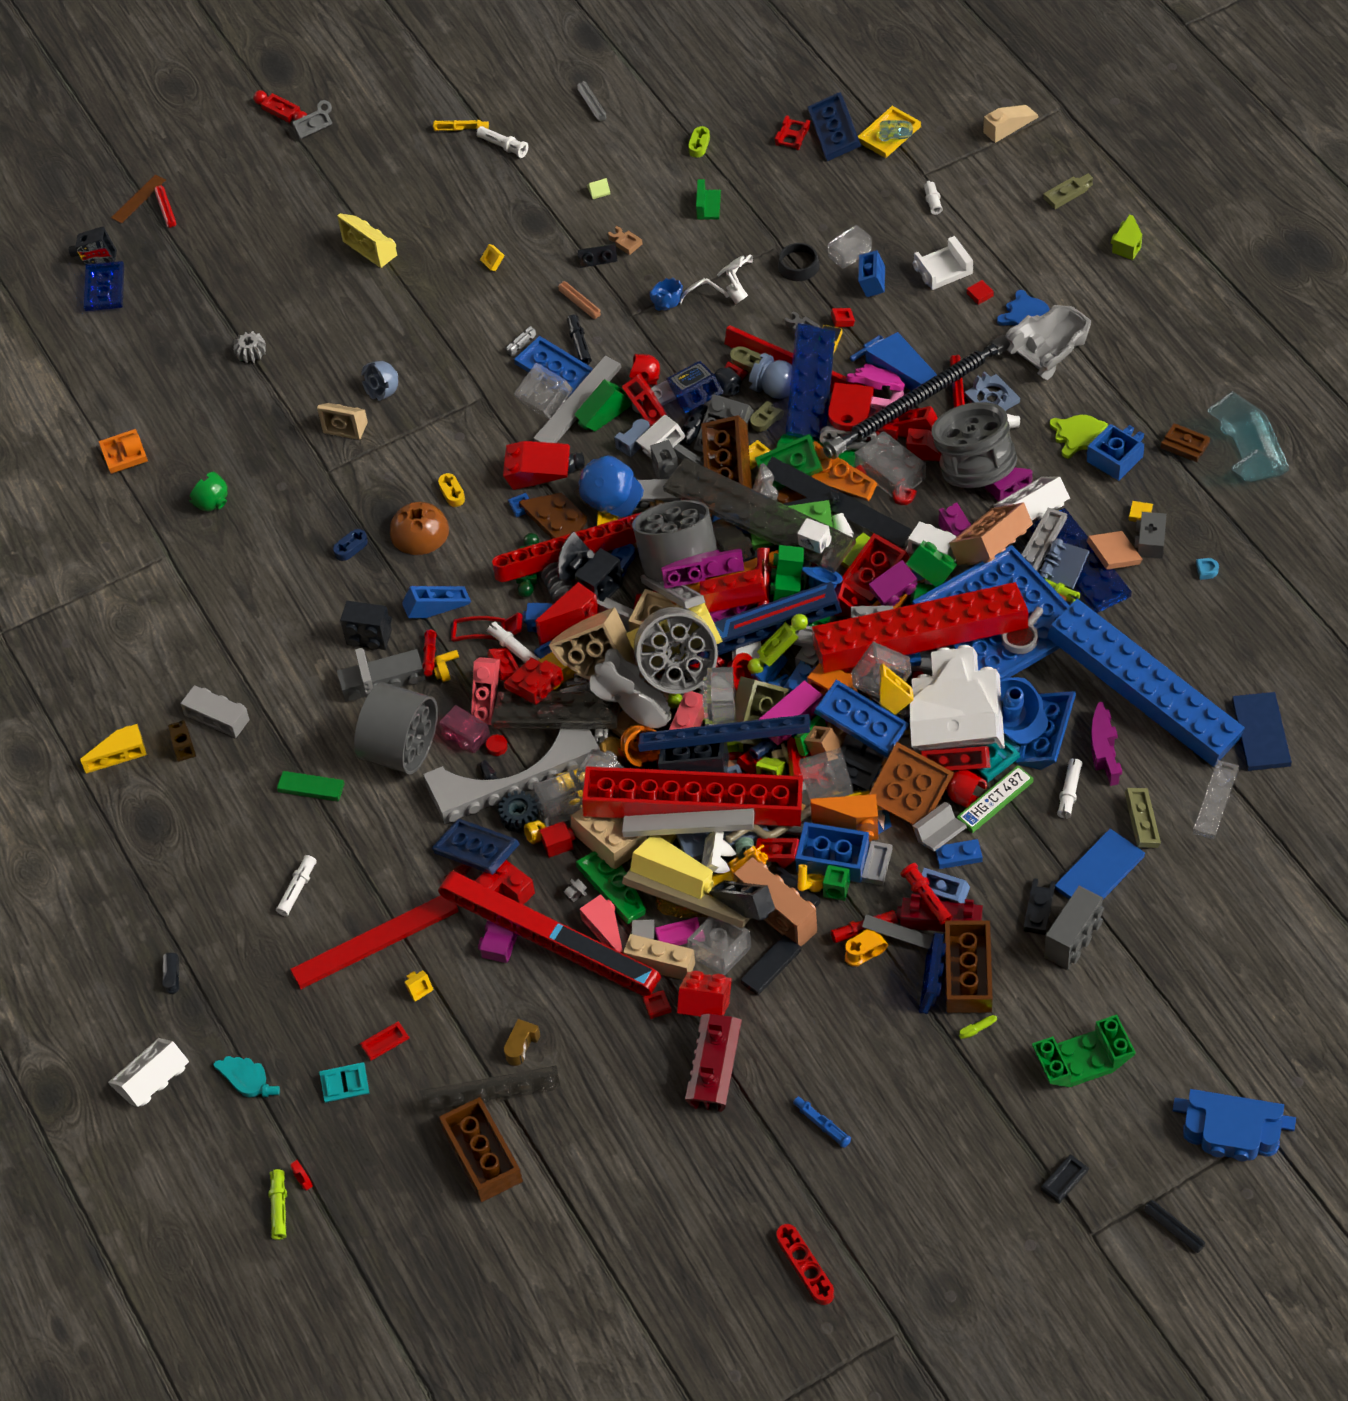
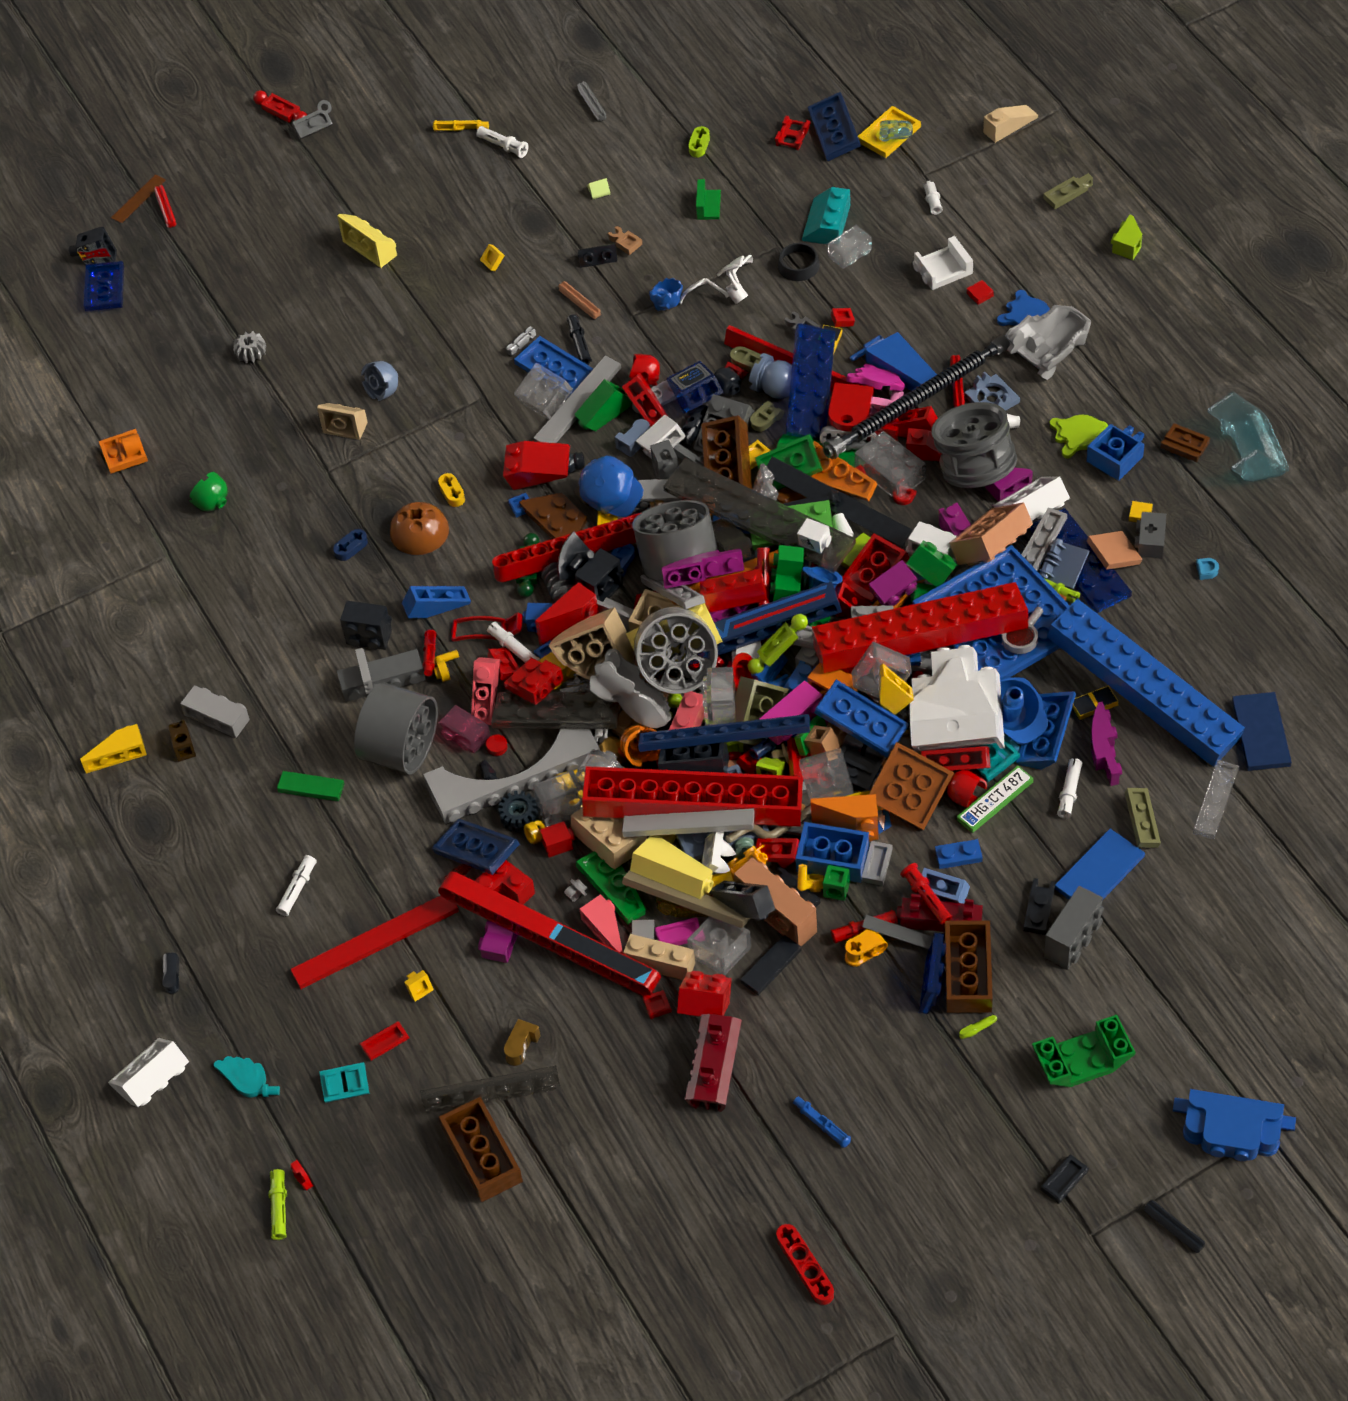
blue brick [858,250,885,297] -> none
light grey panel [913,802,967,851] -> none
none -> teal slope [802,187,850,246]
none -> black tile [1072,686,1118,720]

